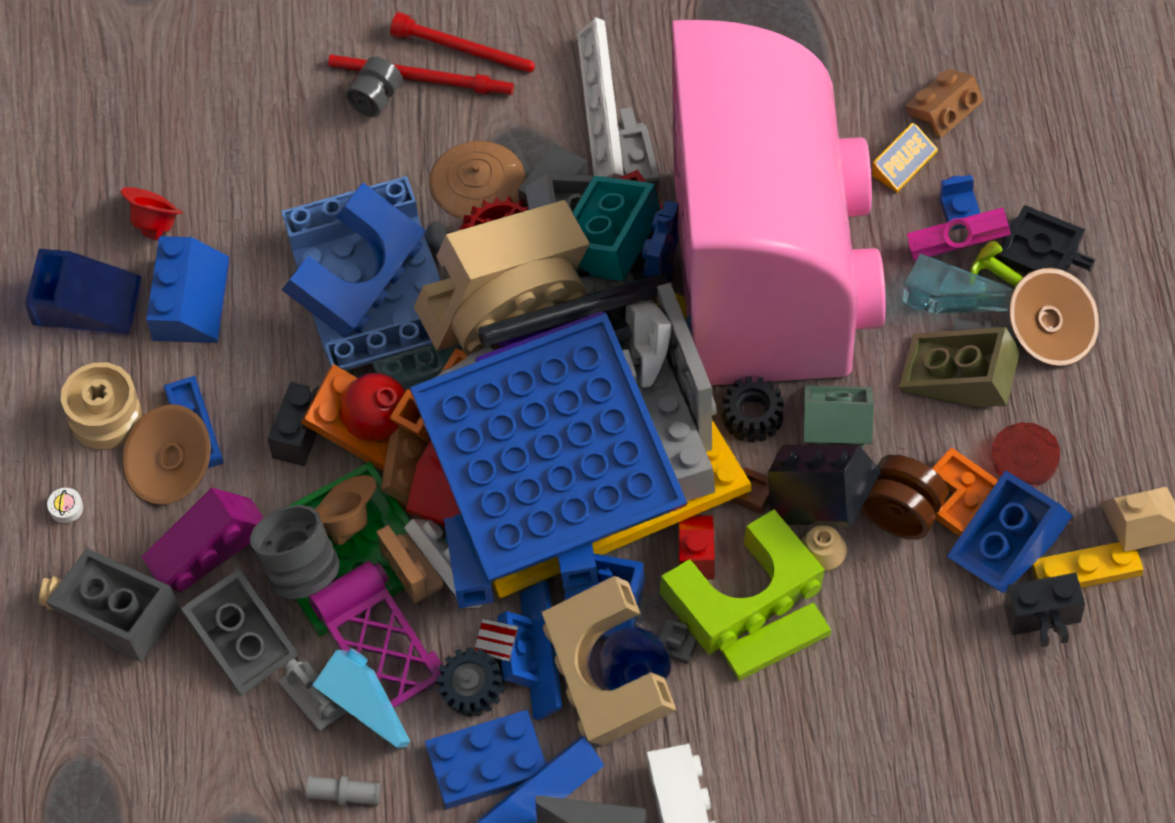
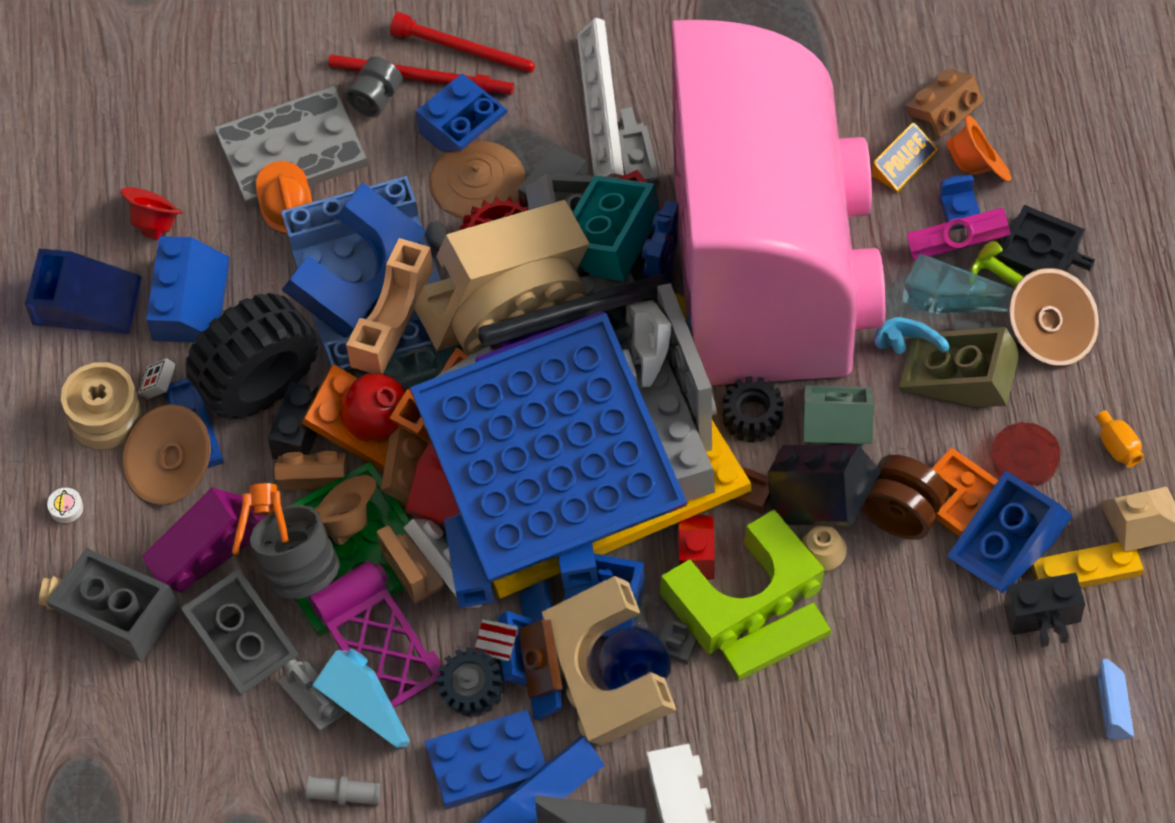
none -> white tile [138,358,175,400]
none -> black tyre [185,293,318,419]
none -> light grey plate [214,86,368,208]
none -> orange plant [232,483,289,555]
none -> orange piece [256,161,312,233]
none -> medium nougat bracket [274,451,348,490]
none -> light nougat arch [346,238,434,374]
none -> blue slope [416,73,507,151]
none -> reddish brown plate [518,619,562,698]
none -> medium azure piece [874,317,949,354]
none -> orange piece [947,115,1012,182]
none -> light orange plant [1095,410,1144,468]
none -> light blue slope [1097,659,1134,740]

